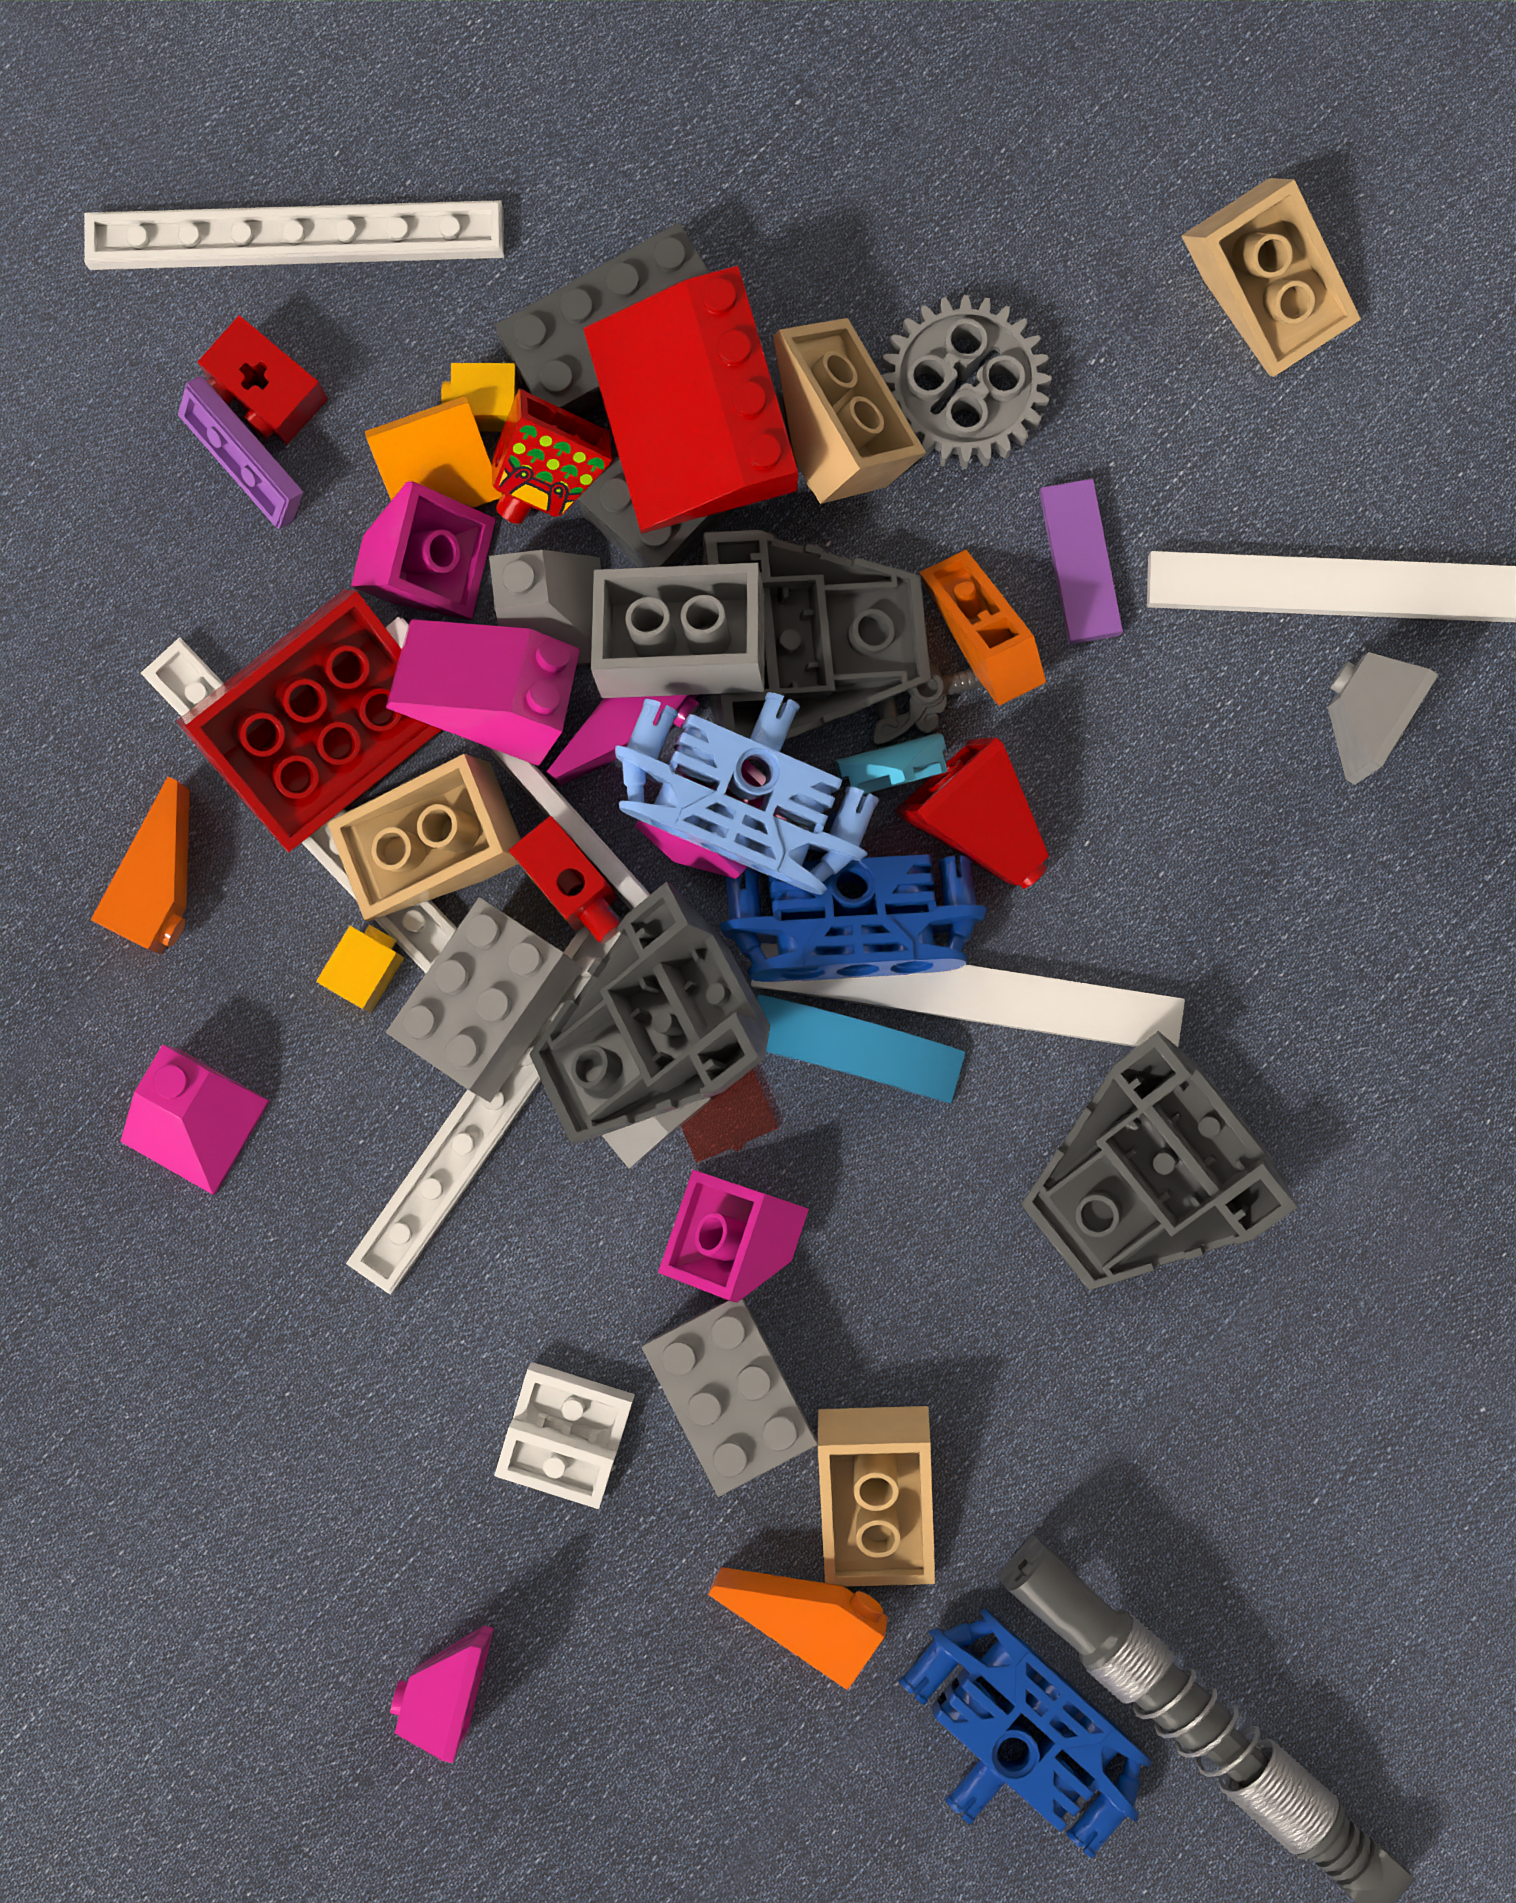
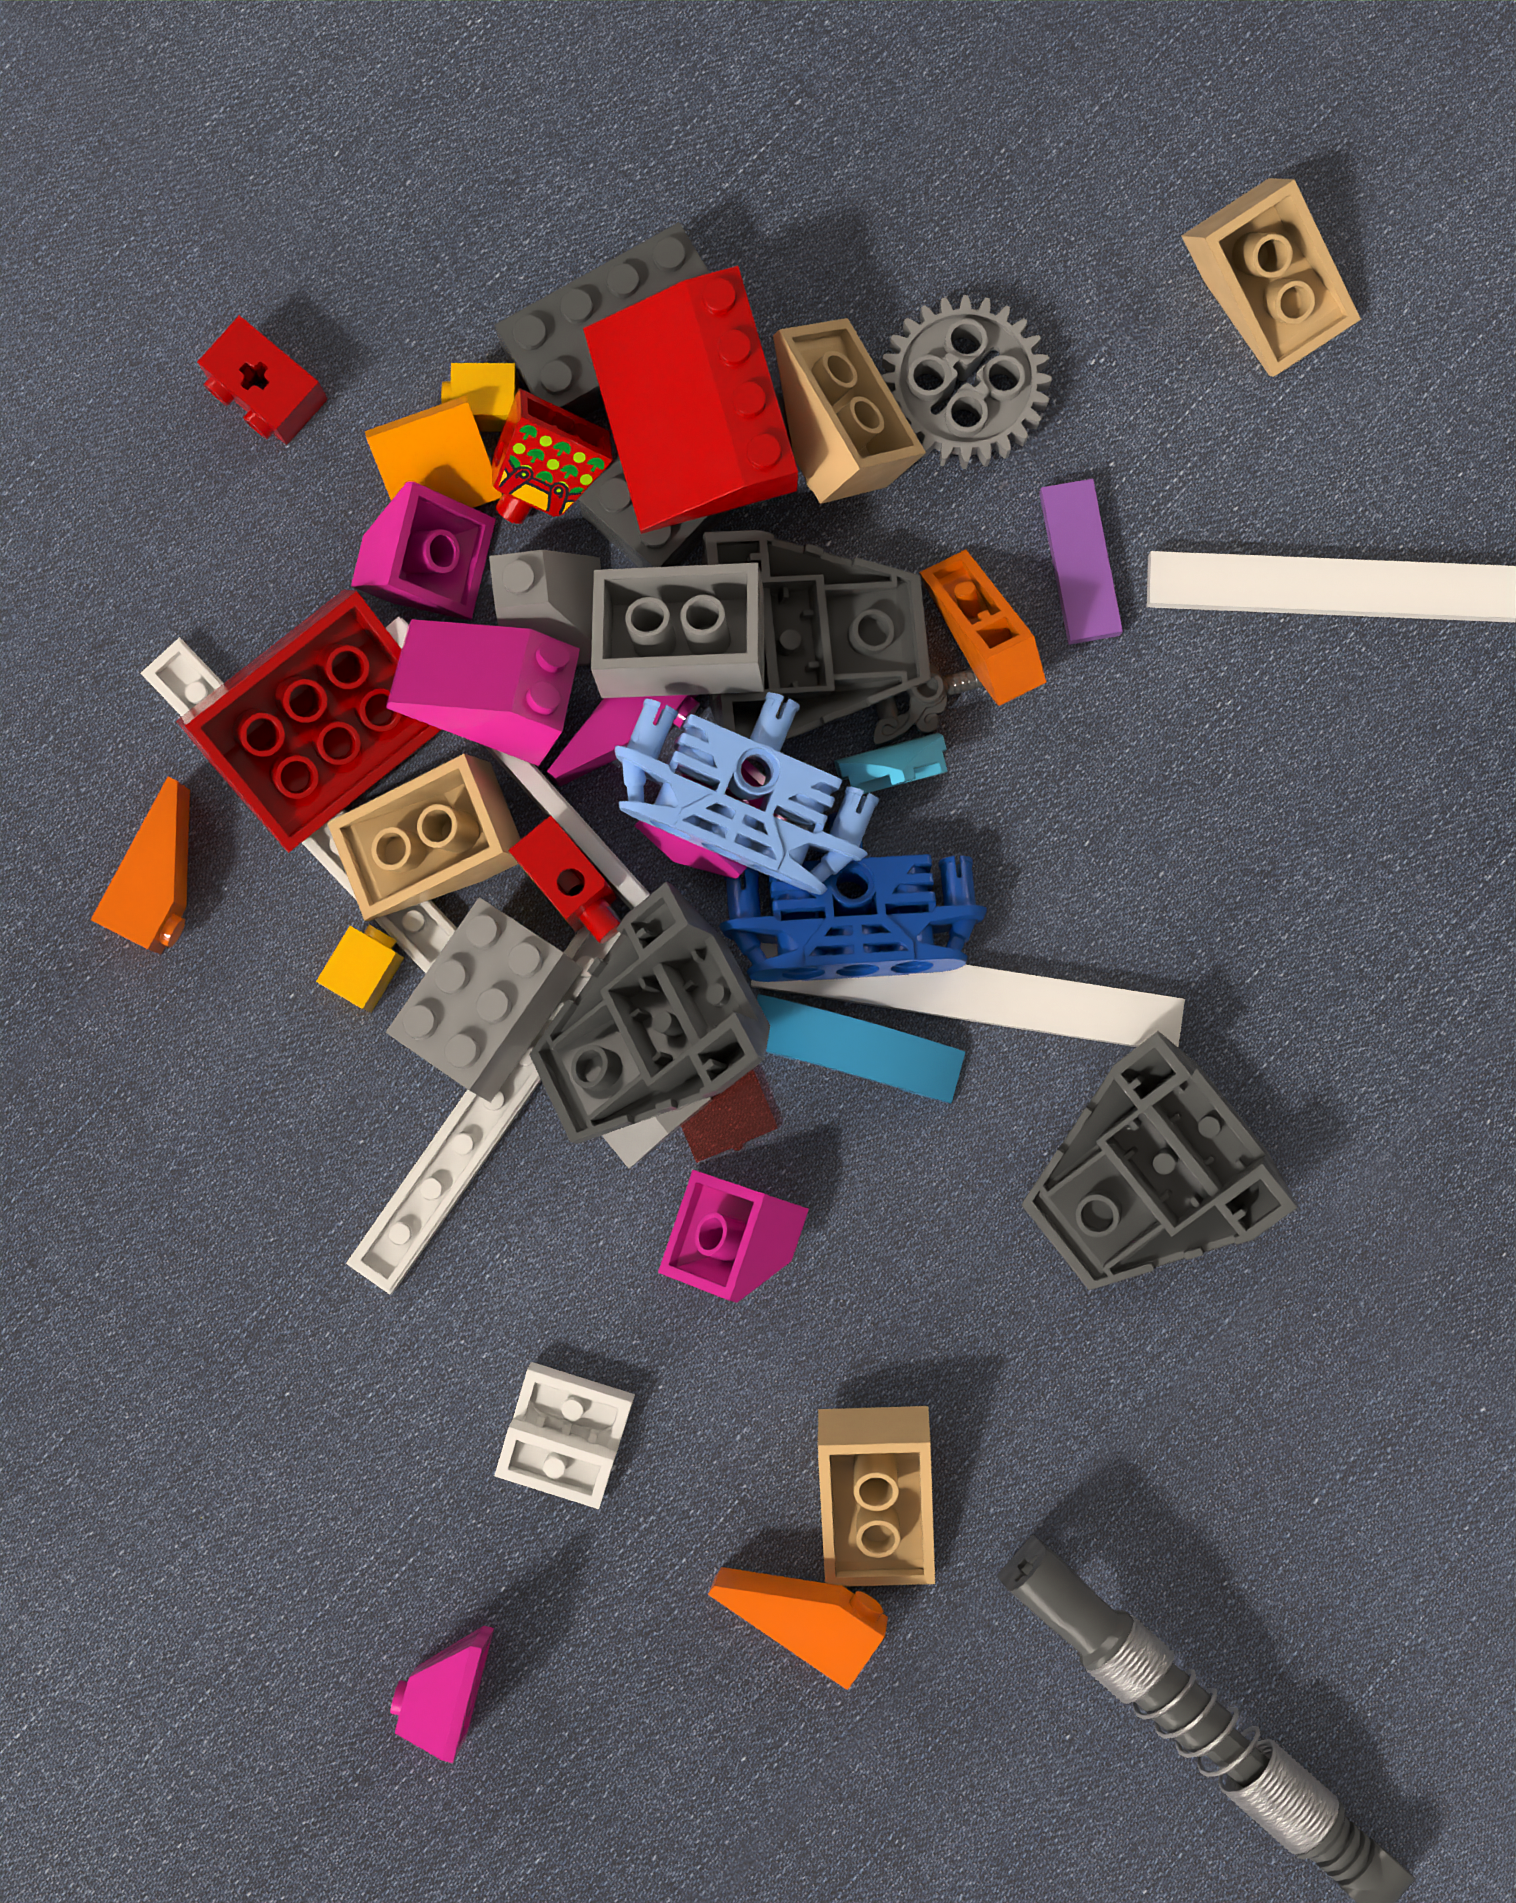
white tile [84,200,504,270] -> none
dark pink slope [120,1044,270,1195] -> none
medium lavender tile [178,375,304,529] -> none
light grey brick [641,1298,817,1497] -> none
red slope [894,737,1049,889] -> none
blue piece [898,1608,1152,1859] -> none
light grey slope [1328,652,1439,785] -> none

